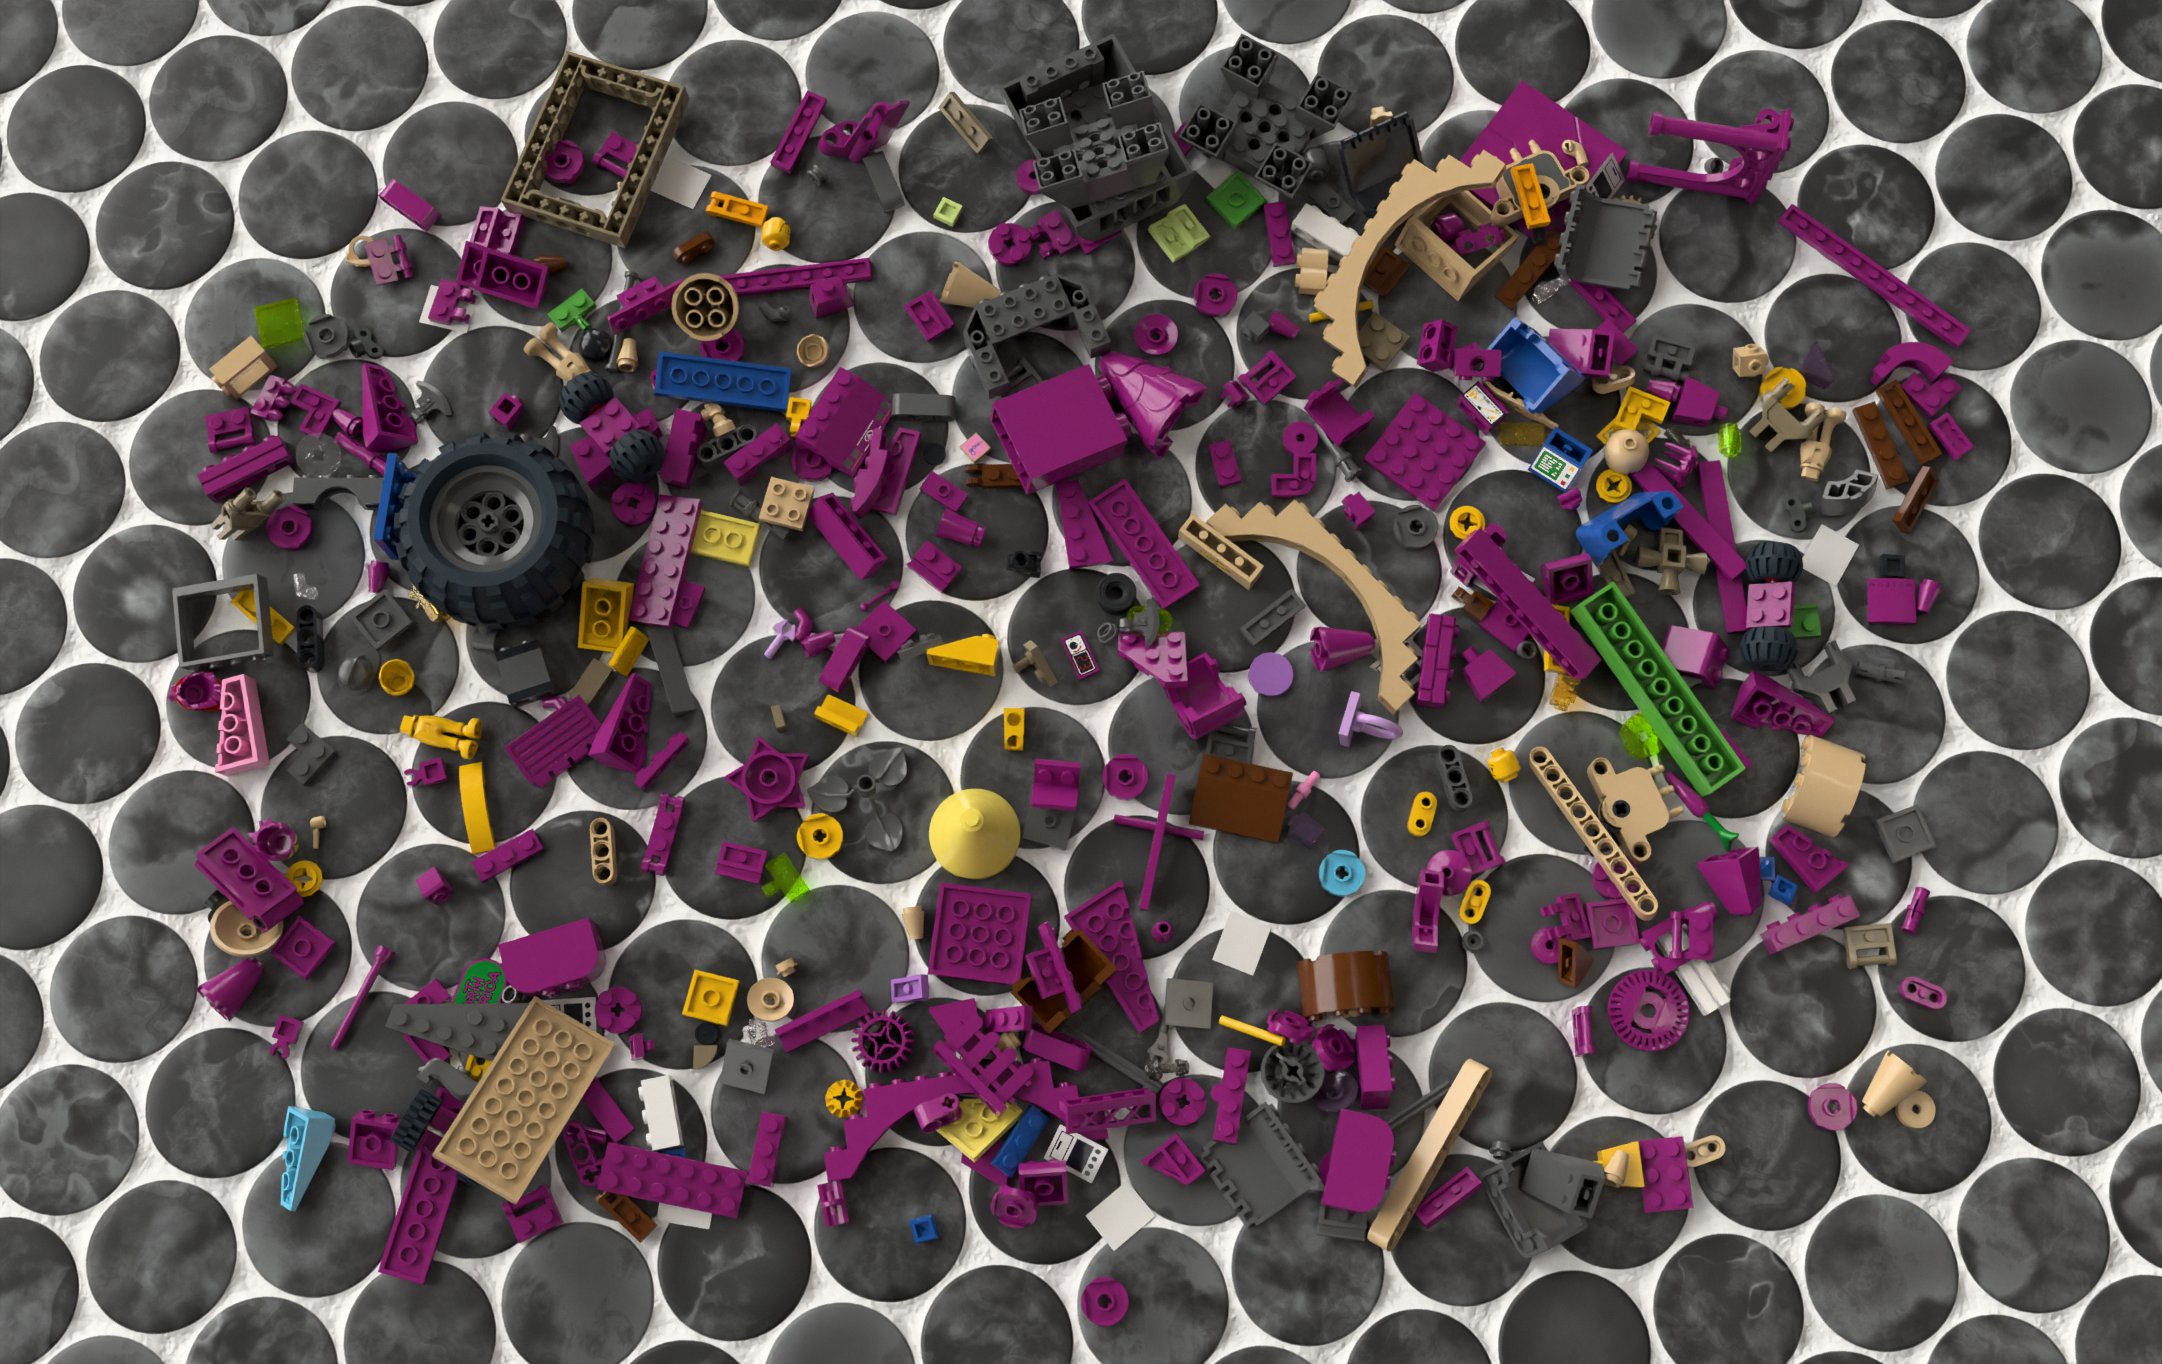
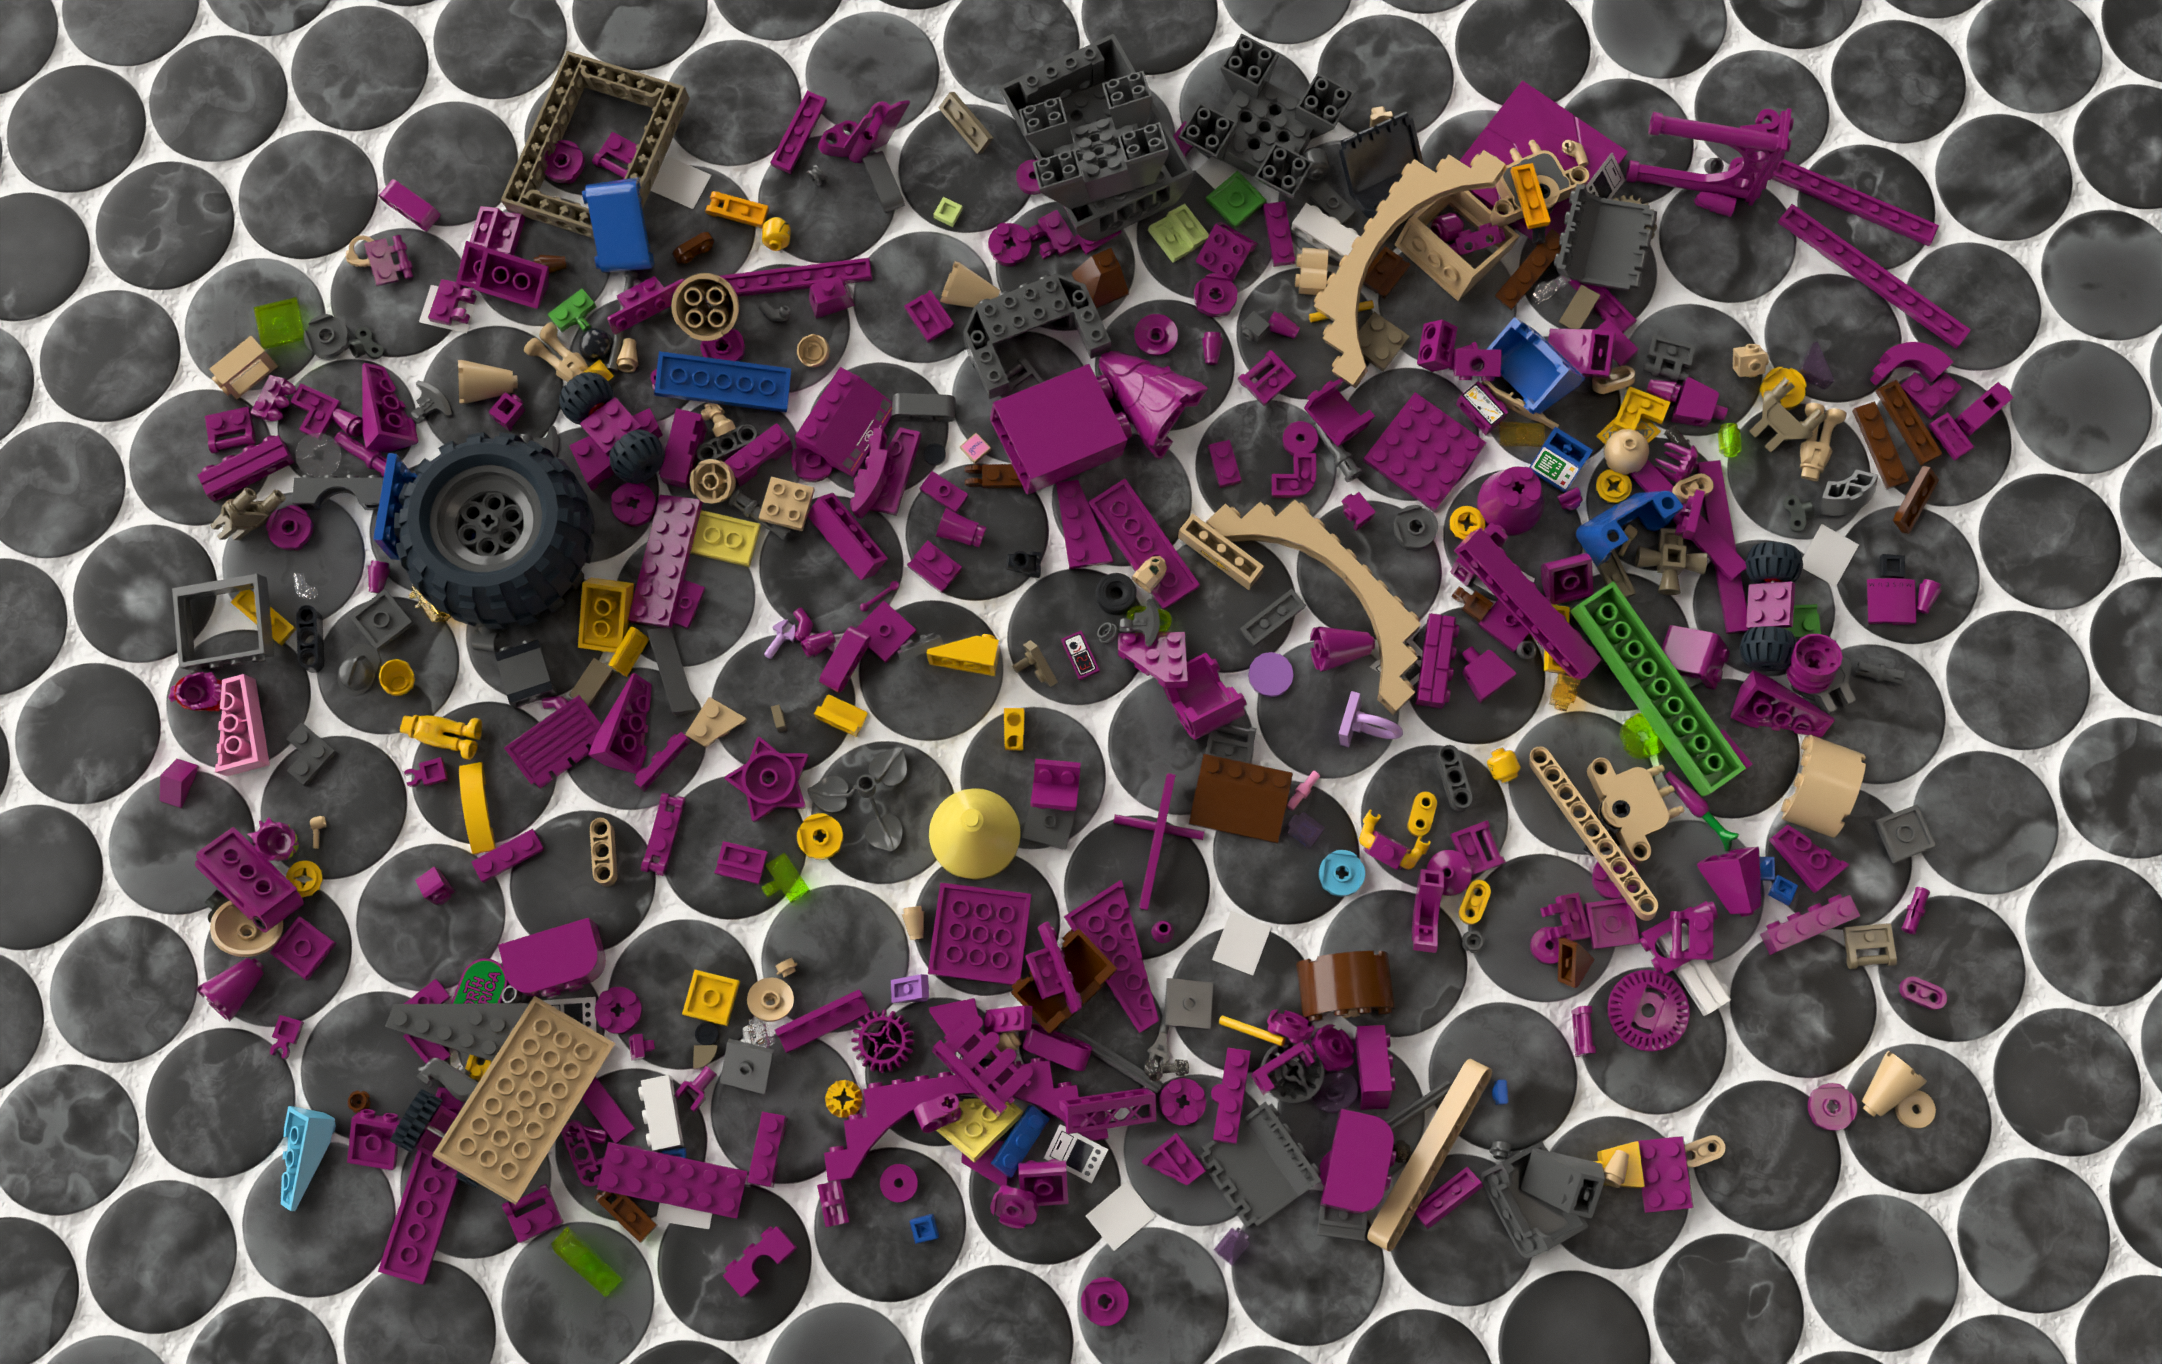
magenta piece [331,944,395,1050] -> none
yellow plate [786,397,812,438] -> none
magenta plate [1102,754,1148,800] -> none
magenta tile [1220,381,1250,407] -> none
none -> magenta slope [159,759,199,808]
none -> reddish brown plate [347,1090,371,1113]
none -> tan cone [458,360,518,404]
none -> clear neon green slope [551,1226,622,1297]
none -> blue windscreen [582,177,655,273]
none -> yellow tile [583,359,614,381]
none -> magenta piece [674,1066,717,1112]
none -> tan wing [685,697,747,748]
none -> tan cylinder [690,459,736,504]
none -> magenta arch [723,1226,797,1297]
none -> magenta piece [880,1164,918,1203]
none -> reddish brown slope [1072,248,1129,309]
none -> tan rock [1132,556,1167,593]
none -> magenta bracket [1196,222,1258,282]
none -> magenta cone [1202,332,1223,365]
none -> clear purple brick [1213,1227,1250,1266]
none -> magenta panel [1251,1041,1315,1096]
none -> torso [1359,810,1431,870]
none -> clear smoke plate [1392,1140,1412,1163]
none -> magenta cone [1477,466,1545,536]
none -> blue tile [1492,1080,1508,1105]
none -> dark tan tile [1559,285,1600,329]
none -> tan plate [1672,473,1713,504]
none -> magenta plate [1674,489,1705,540]
none -> magenta hinge [1694,191,1736,217]
none -> magenta tile [1772,159,1939,246]
none -> magenta wheel [1786,634,1843,694]
none -> magenta brick [1954,382,2014,437]

